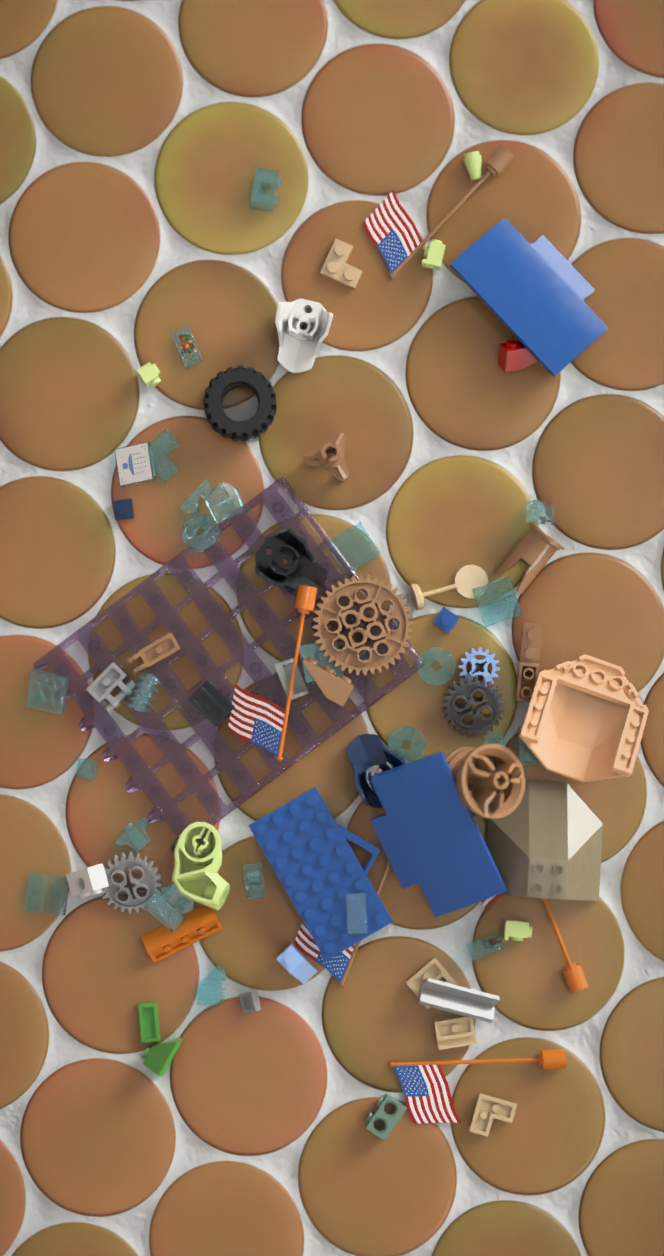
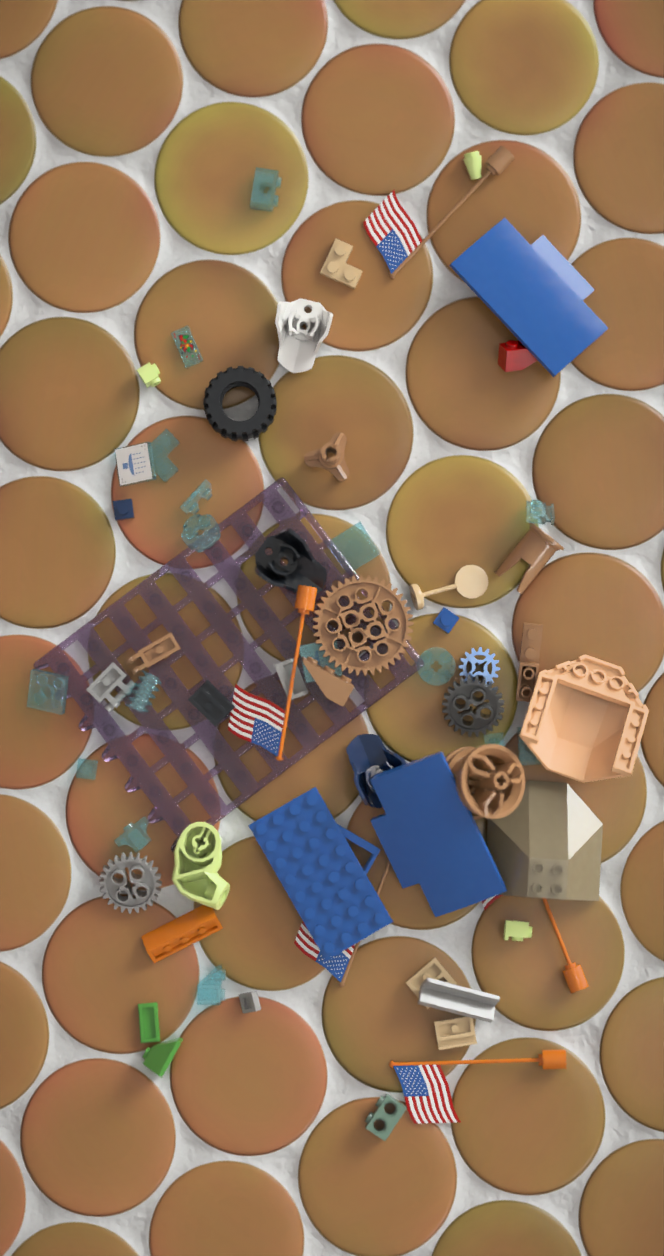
clear light blue slope [24,873,69,915] -> none
white brick [66,864,109,898] -> none
clear light blue plate [144,884,190,932] -> none
clear light blue slope [205,482,248,524] -> none
clear light blue brick [243,863,266,899] -> none
light blue slope [277,943,318,984] -> none
clear light blue slope [346,893,367,934] -> none
clear light blue plate [387,726,426,763] -> none
yellowish green brick [421,239,446,271] -> none
clear light blue leg [466,933,505,961] -> none
tan plate [469,1093,517,1137] -> none
clear light blue slope [473,576,522,627] -> none

